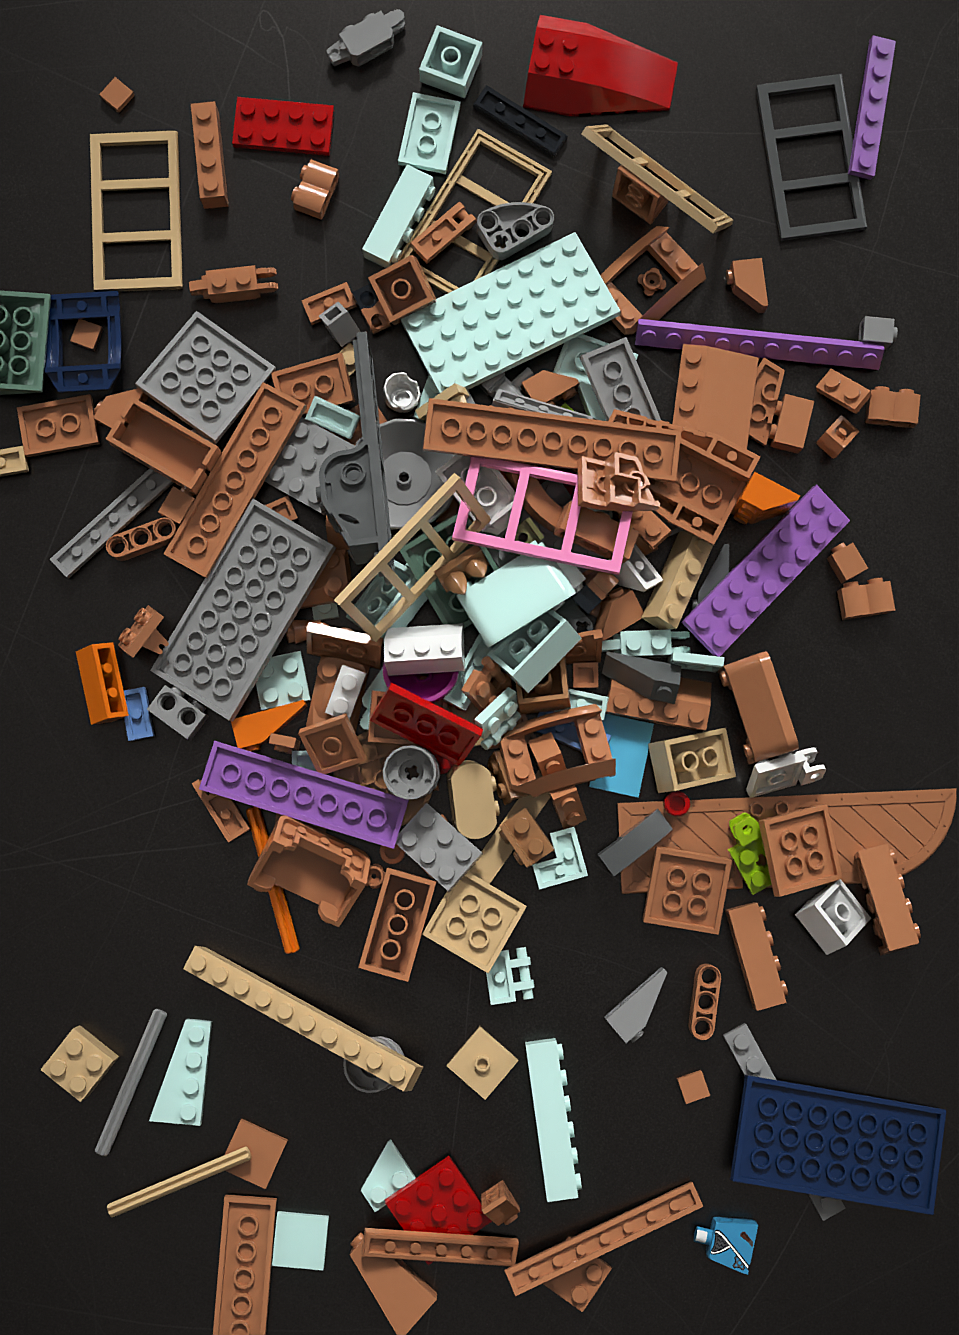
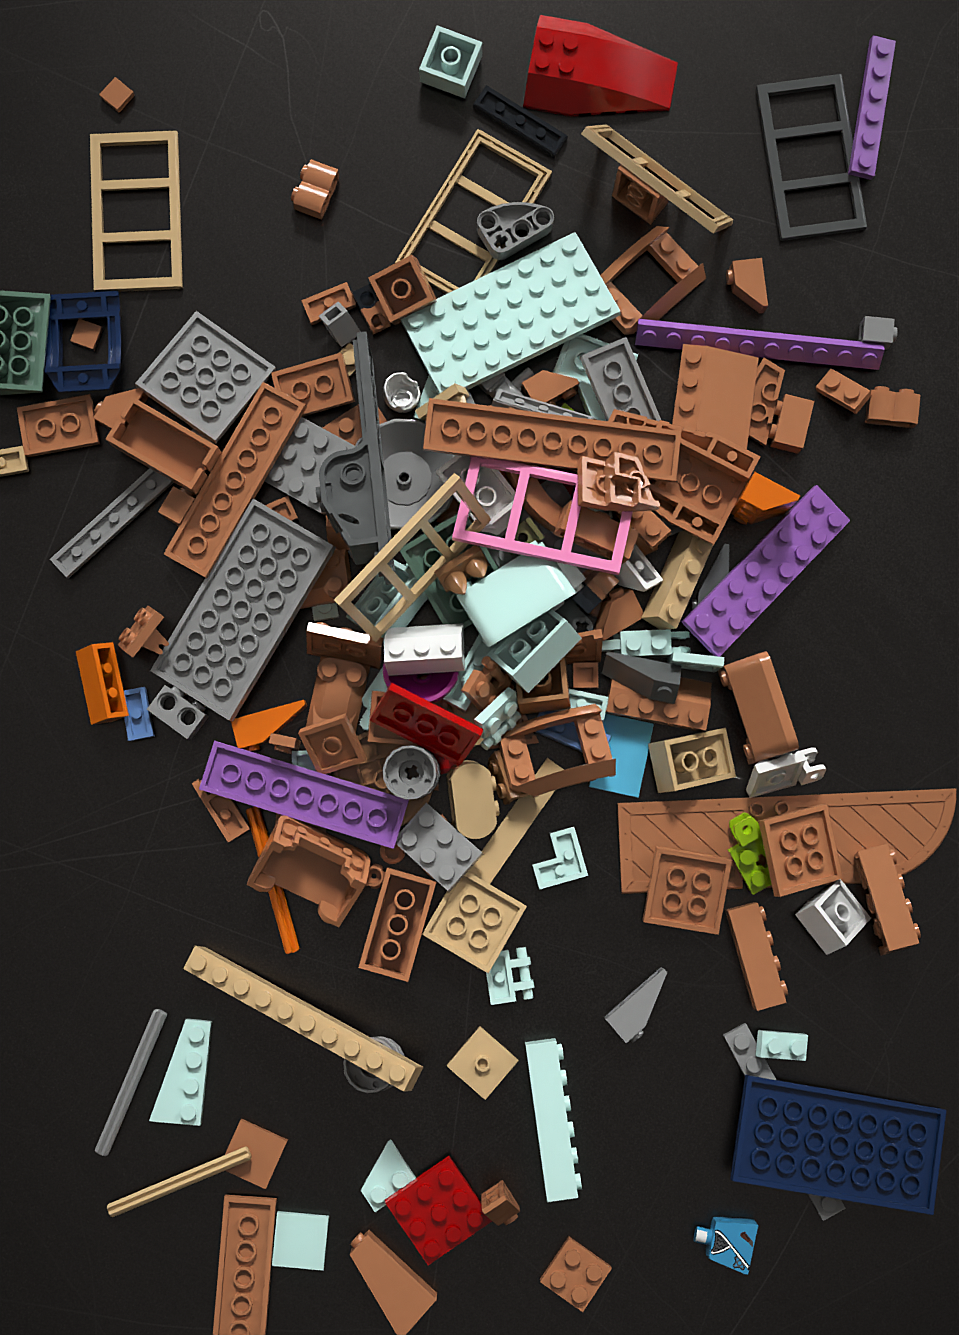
tan brick [41,1025,119,1102] -> none
nougat beam [106,518,178,561] -> none
nougat hinge [189,265,278,303] -> none
nougat brick [191,101,228,209] -> none
red plate [232,97,334,156] -> none
light aqua plate [256,651,311,711] -> none
nougat cone [286,620,321,644] -> none
light aqua tile [305,396,360,439] -> none
white plate [325,665,367,721] -> none
light grey hinge [326,9,405,66] -> none
nougat tile [361,1228,519,1266] -> none
light aqua brick [362,164,436,268] -> none
light aqua plate [398,92,461,174] -> none
nougat plate [410,202,477,264] -> none
medium nougat bracket [499,807,555,868] -> none
nougat plate [504,1182,703,1296] -> none
nougat arch [528,732,587,829] -> none
dark grey slope [598,808,673,876] -> none
nougat plate [637,268,666,296] -> none
red tile [664,791,690,816] -> none
nougat tile [677,1070,710,1104] -> none
nougat beam [688,964,721,1040] -> none
nougat slope [816,415,859,459] -> none
nougat brick [827,542,868,584] -> none
nougat brick [837,578,895,620] -> none
none -> light aqua plate [756,1030,808,1061]

